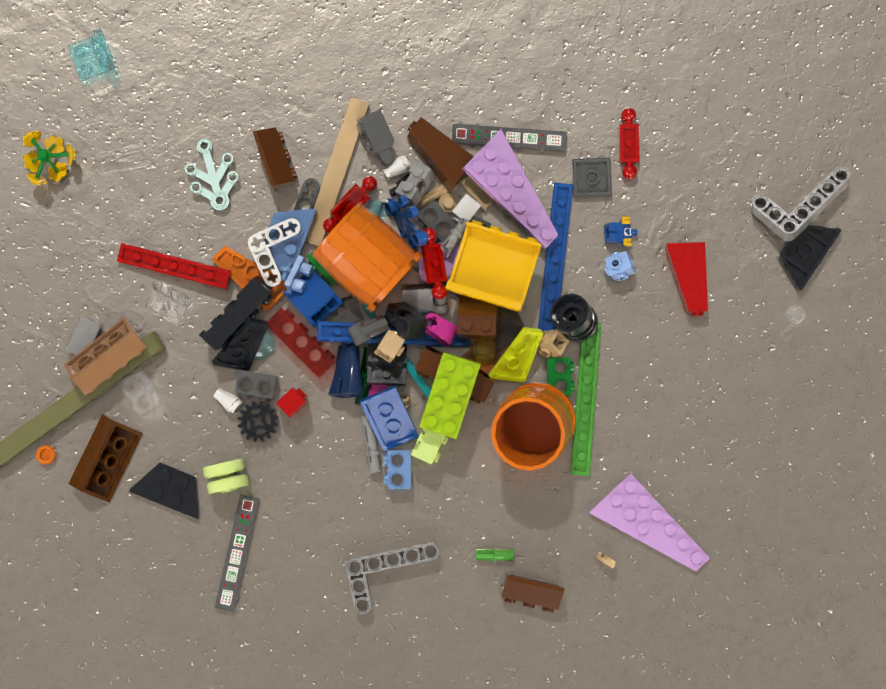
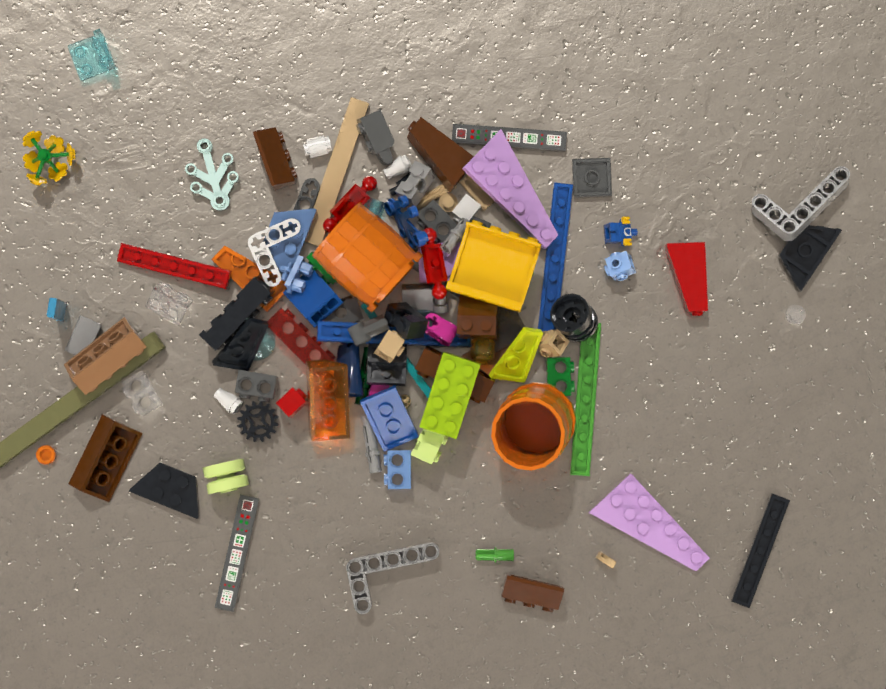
red plate [619,107,639,180] -> none
none -> dark azure tile [47,298,67,322]
none -> white brick [303,135,332,158]
none -> clear orange slope [306,359,350,441]
none -> black tile [731,493,790,608]

